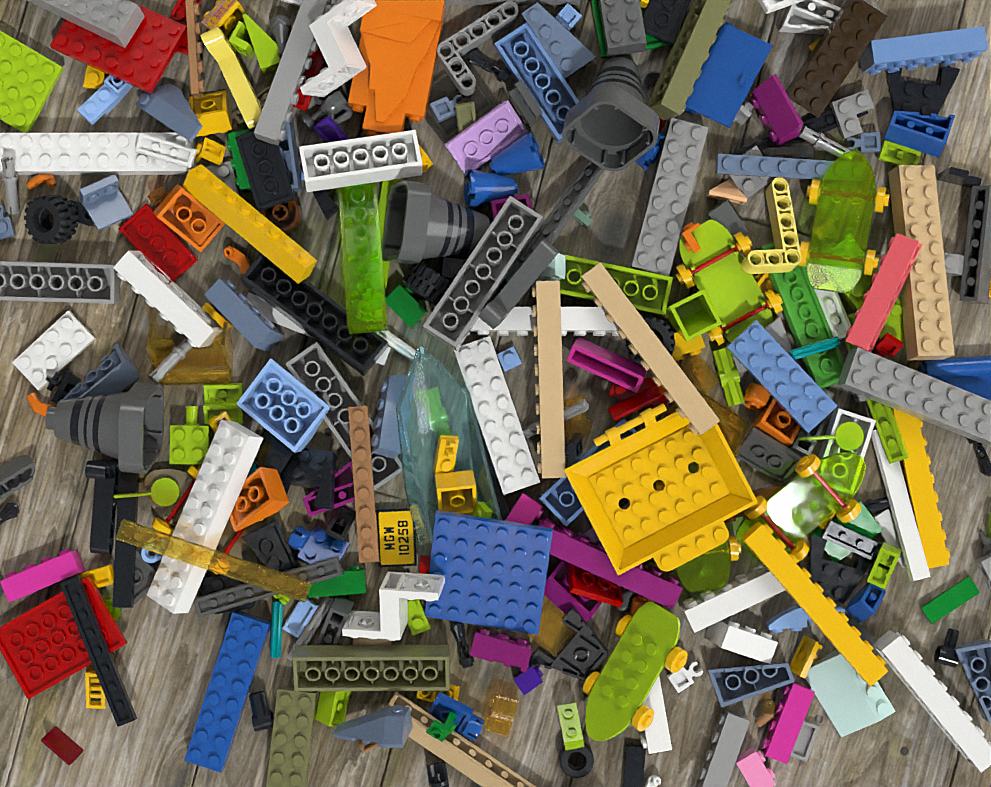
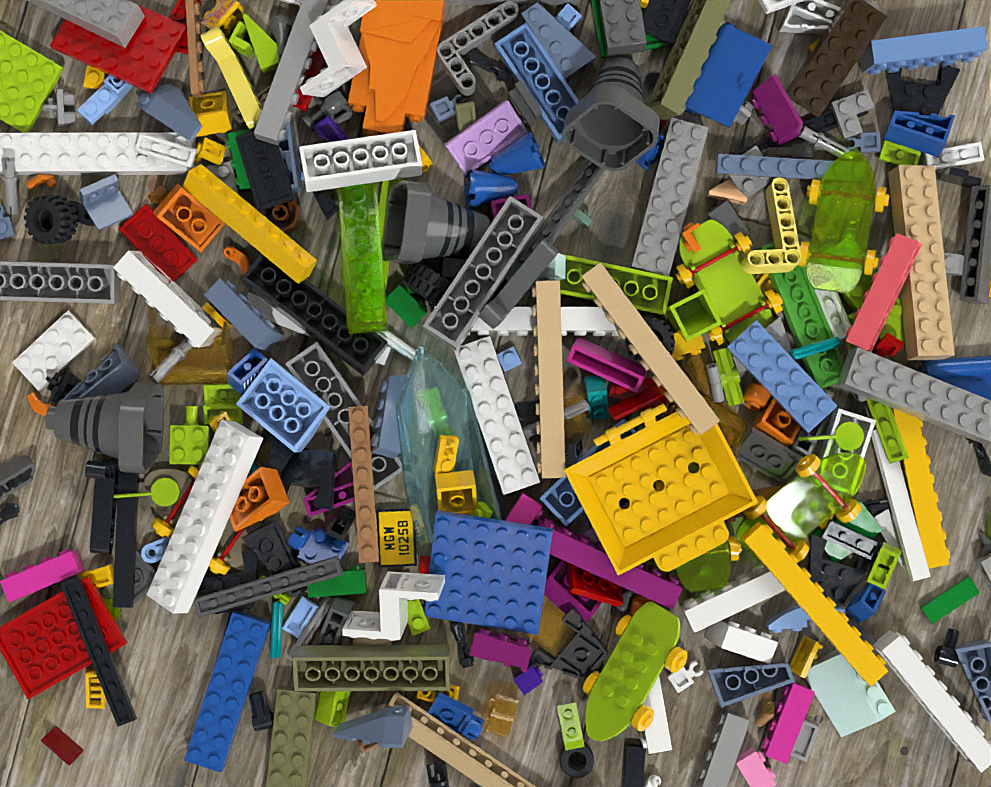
clear yellow plate [116,519,312,602] -> none
green bracket [426,711,457,742] -> none
none -> light grey hips [42,89,75,128]
none -> blue brick [227,348,268,395]
none -> black tile [514,399,540,424]
none -> teal slope [584,375,608,420]
none -> light grey piece [706,363,725,402]
none -> white tile [923,142,984,170]

